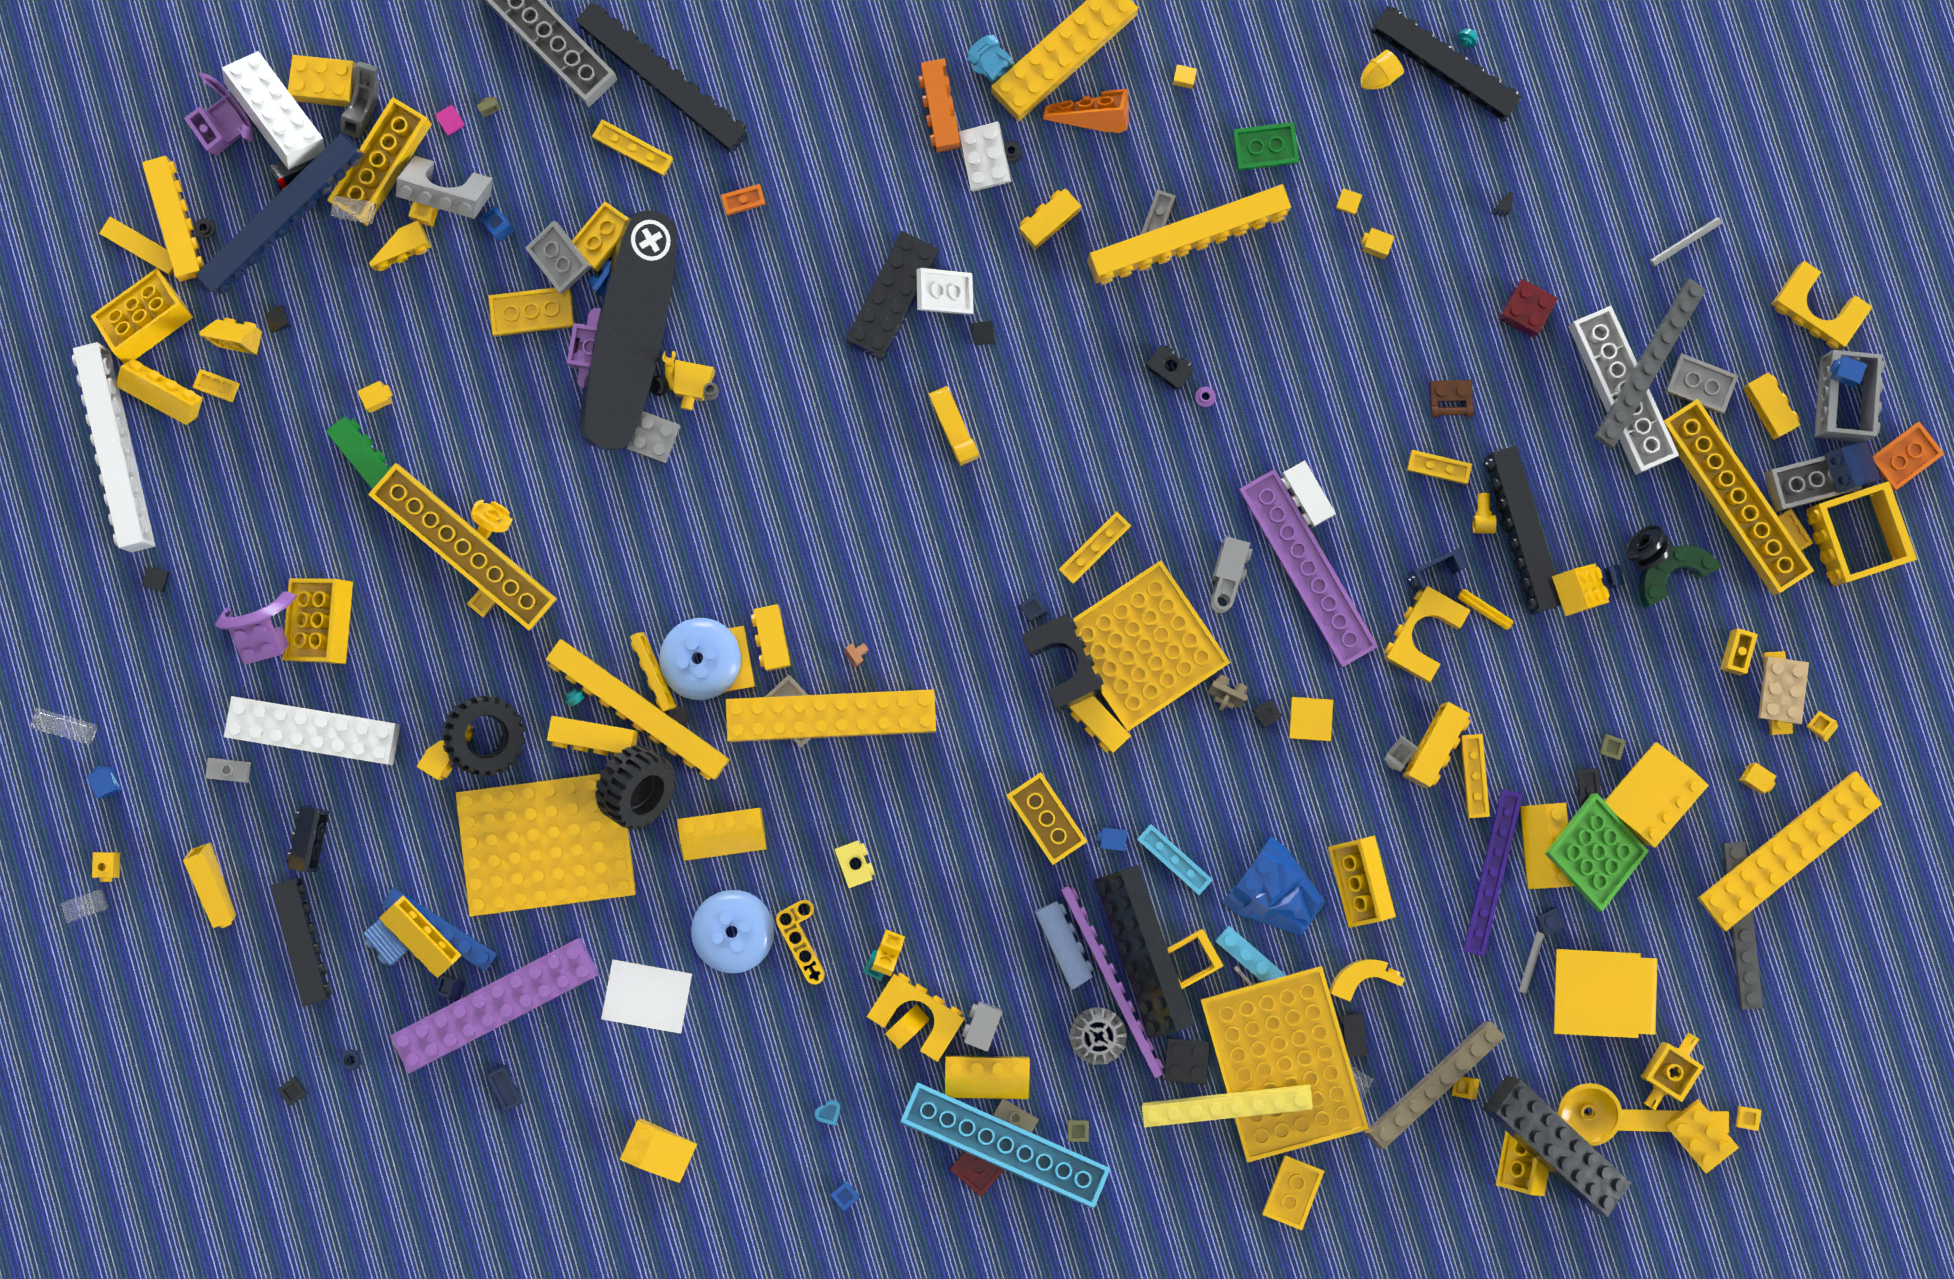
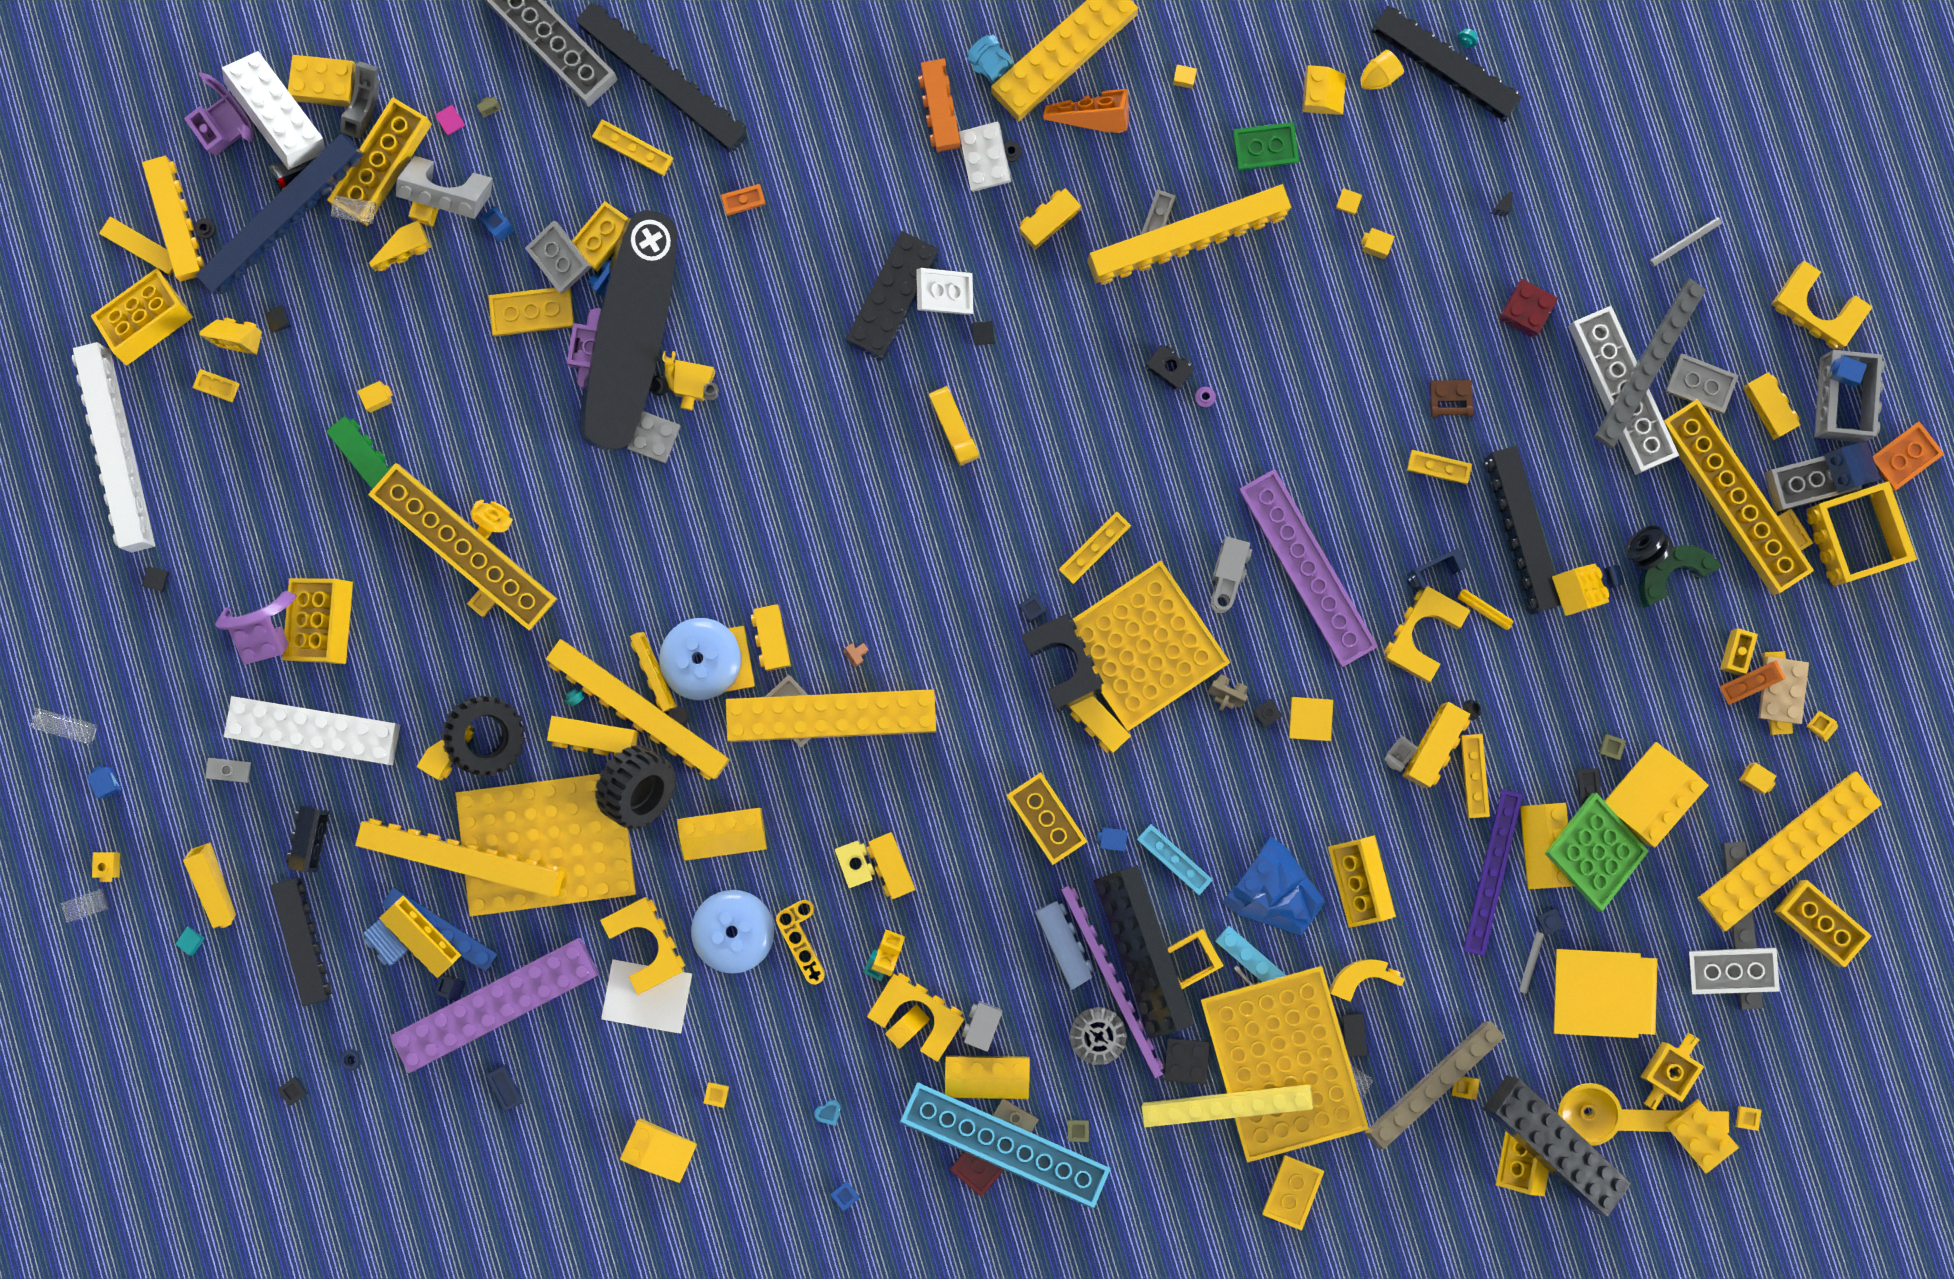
yellow brick [115,359,203,425] -> none
white brick [1281,460,1336,528] -> none
yellow pin [1472,493,1496,534] -> none
none -> teal slope [176,926,205,956]
none -> yellow brick [355,818,564,897]
none -> yellow arch [600,897,685,995]
none -> yellow plate [704,1082,729,1108]
none -> yellow brick [866,832,916,900]
none -> yellow slope [1302,65,1346,115]
none -> black plate [1462,700,1481,721]
none -> white brick [1689,948,1780,994]
none -> orange plate [1719,660,1786,705]
none -> yellow brick [1773,880,1871,968]

